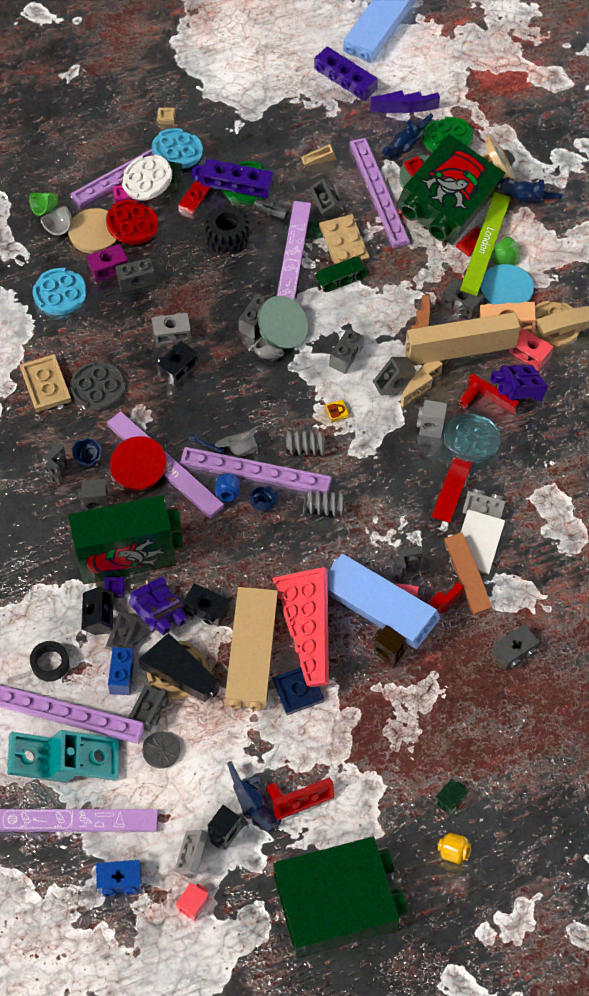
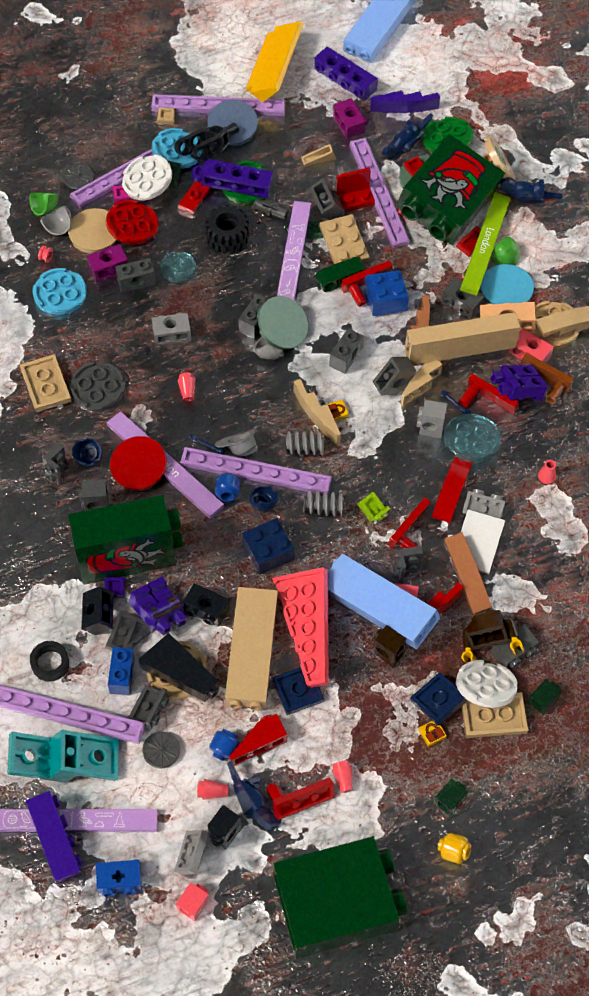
black brick [157,341,198,386] -> none
none -> dark purple brick [26,791,83,883]
none -> coral bush [38,245,53,263]
none -> dark grey wheel [63,163,94,190]
none -> lavender tile [151,94,285,116]
none -> clear light blue tile [161,251,196,283]
none -> black piece [174,123,239,162]
none -> coral cone [177,373,196,401]
none -> coral cone [197,779,228,800]
none -> sand blue tile [207,100,258,146]
none -> blue head [209,729,240,761]
none -> red slope [229,714,287,766]
none -> dark blue brick [242,518,294,575]
none -> yellow slope [246,21,304,103]
none -> tan slope [294,379,341,445]
none -> coral cone [332,760,353,793]
none -> magenta brick [333,98,367,139]
none -> red bracket [336,168,375,212]
none -> red piece [341,260,393,307]
none -> lime bracket [357,492,390,522]
none -> blue brick [365,270,409,316]
none -> red piece [387,497,430,549]
none -> dark blue tile [410,672,467,726]
none -> tile [418,721,447,747]
none -> dark blue hinge [441,390,471,417]
none -> white tile [456,660,518,708]
none -> dark brown torso [461,610,524,663]
none -> tan plate [461,692,528,738]
none -> dark orange piece [521,353,574,404]
none -> clear green brick [528,679,562,716]
none -> coral cone [538,460,557,484]

